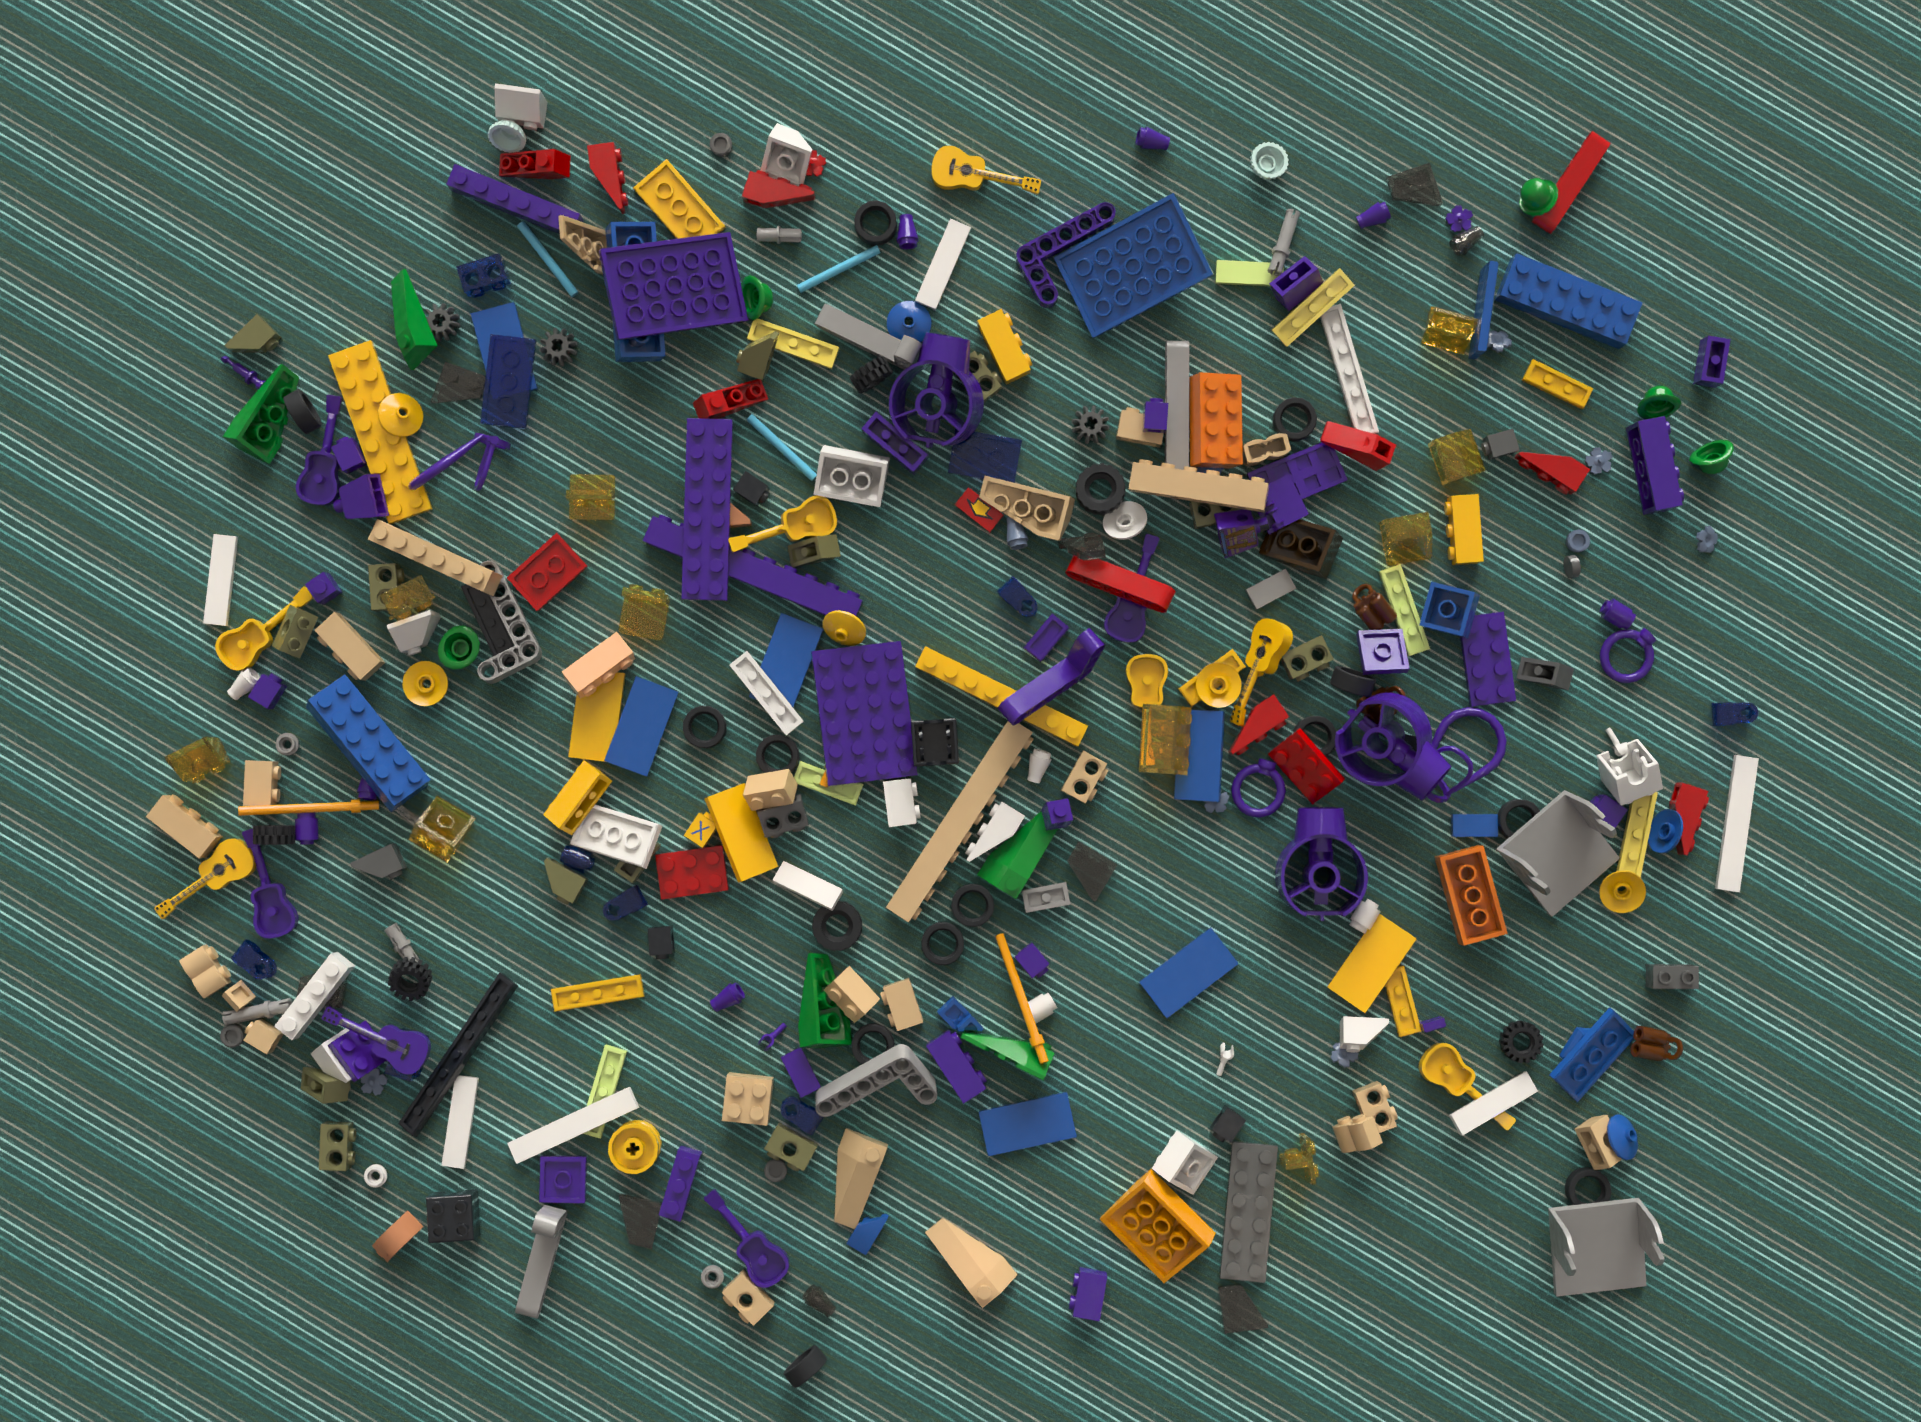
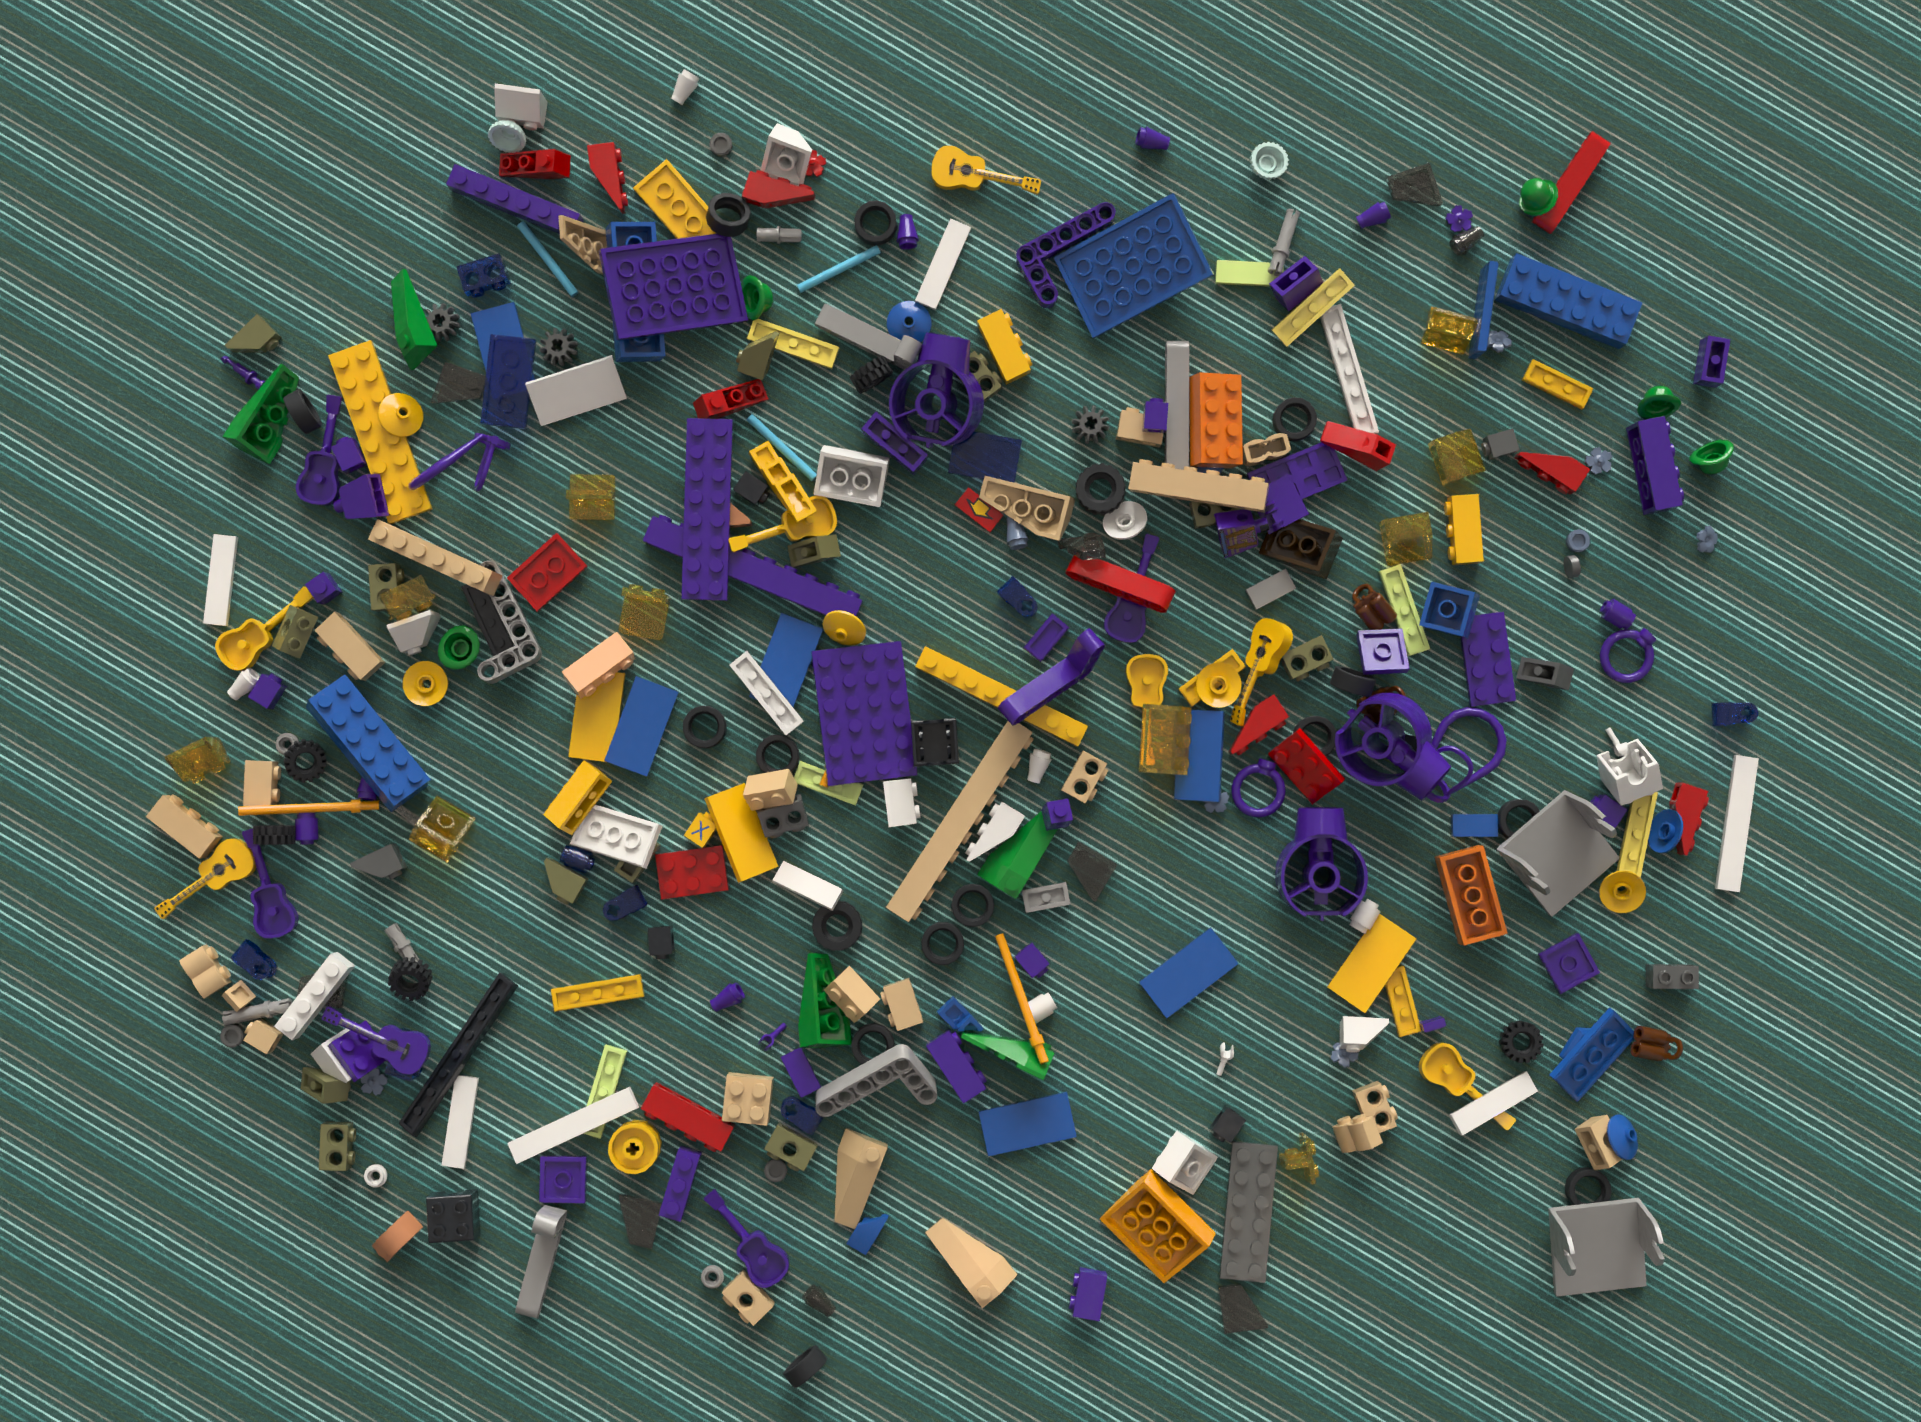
none -> black tyre [284,739,327,783]
none -> white tile [526,355,627,426]
none -> red brick [641,1082,736,1152]
none -> white cone [671,69,700,105]
none -> black tyre [706,193,751,237]
none -> yellow slope [749,441,817,523]
none -> dark purple tile [1538,933,1600,994]

